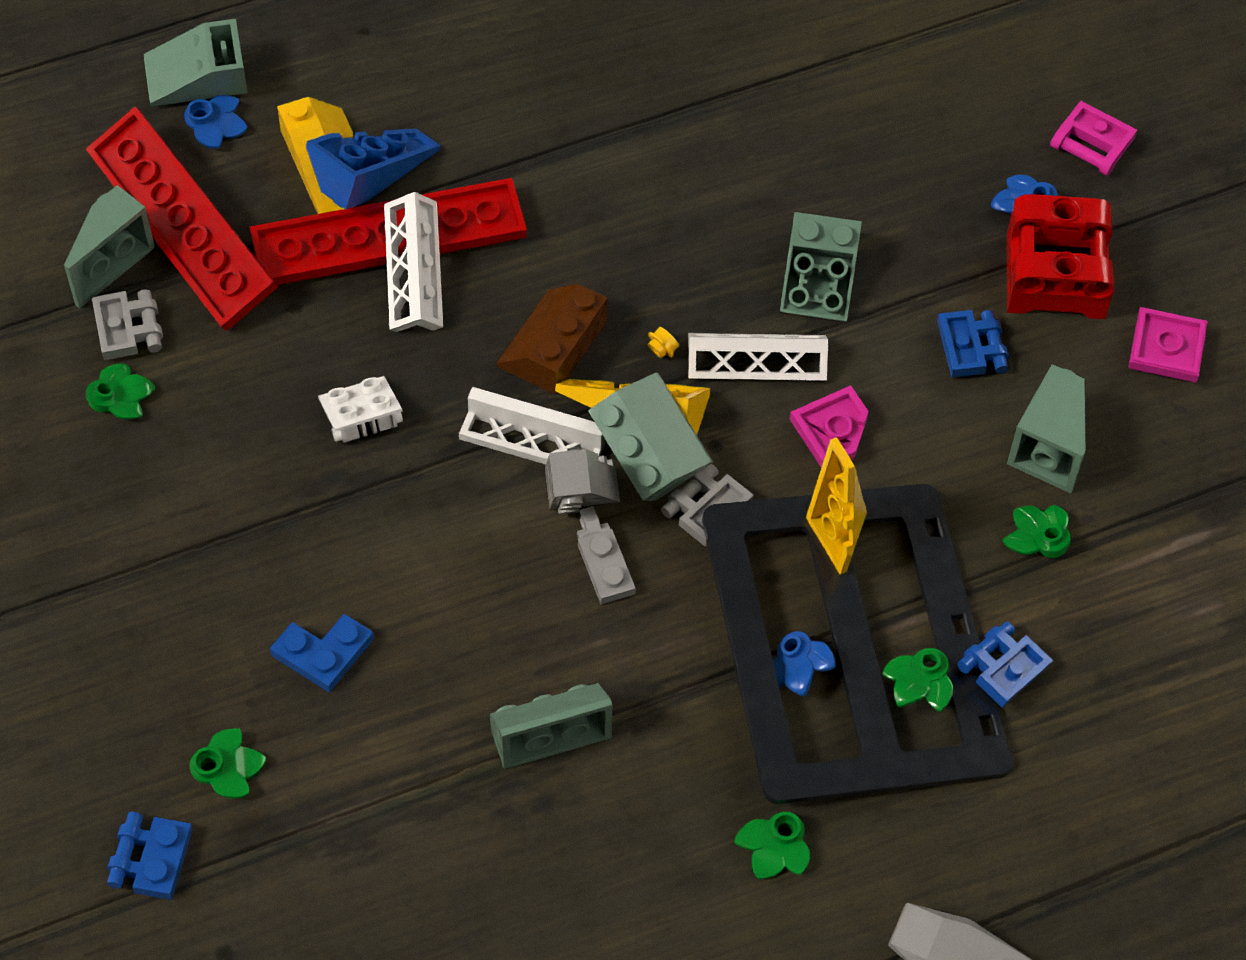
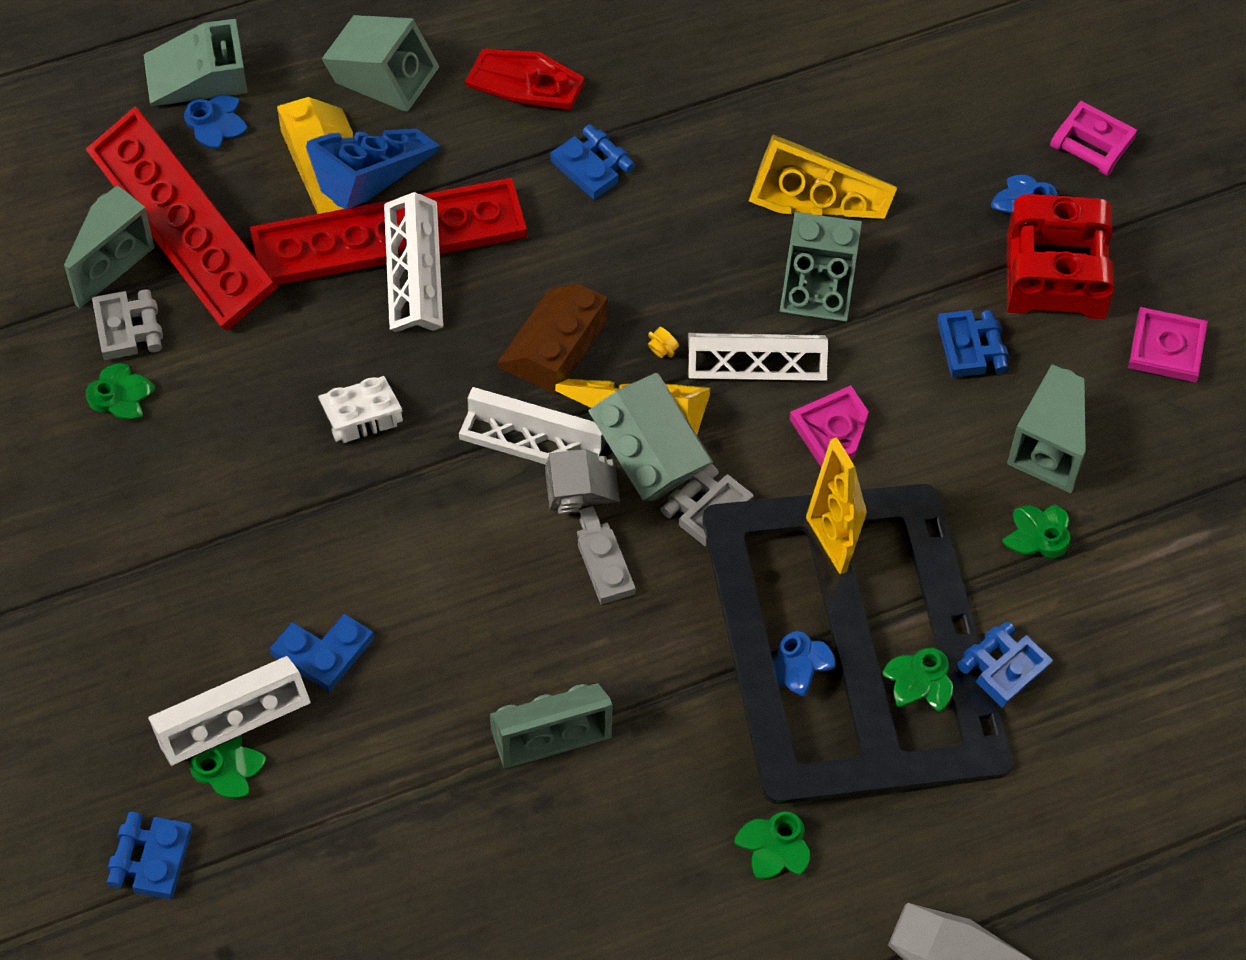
none -> white brick [148,656,311,766]
none -> sand green slope [322,15,439,111]
none -> red piece [465,49,585,110]
none -> blue plate [550,124,636,200]
none -> yellow wedge [749,135,897,219]

